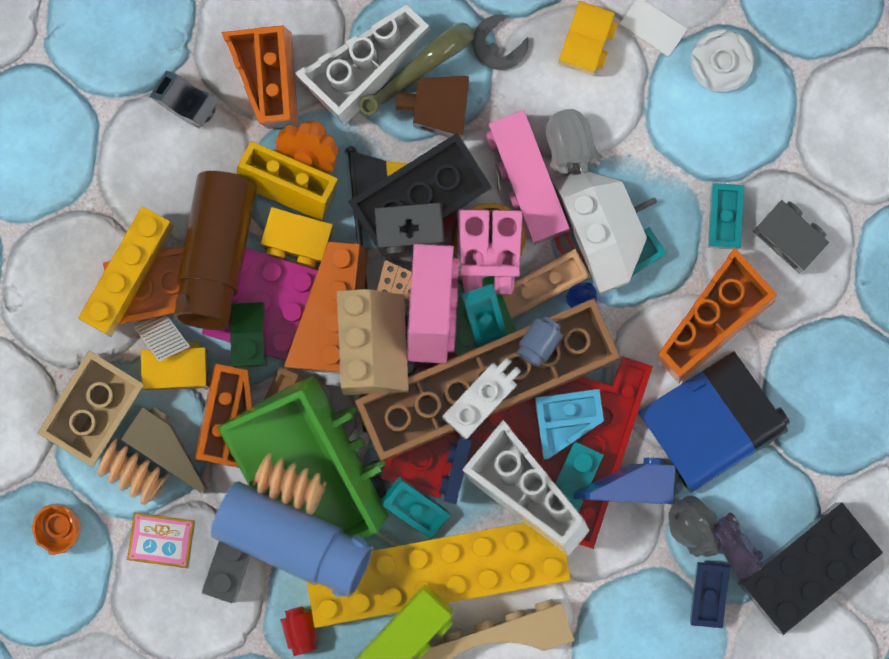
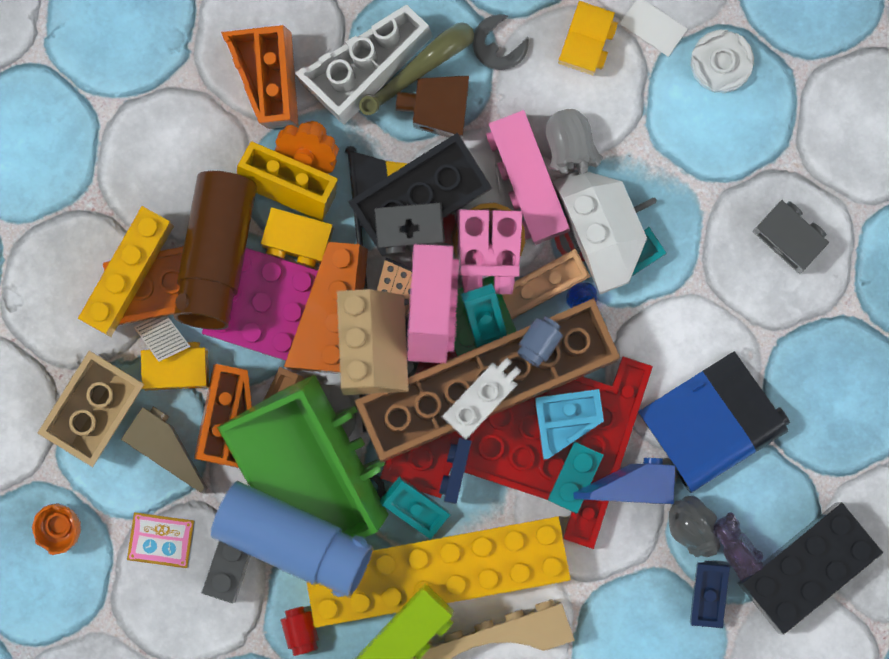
light nougat piece [97,439,170,505] -> none
black brick [149,70,219,129] -> none
dark green slope [230,302,267,368] -> none
light nougat piece [253,453,327,515] -> none
white wedge [463,420,589,556] -> none
orange wedge [658,247,777,384] -> none
teal plate [708,183,744,249] -> none

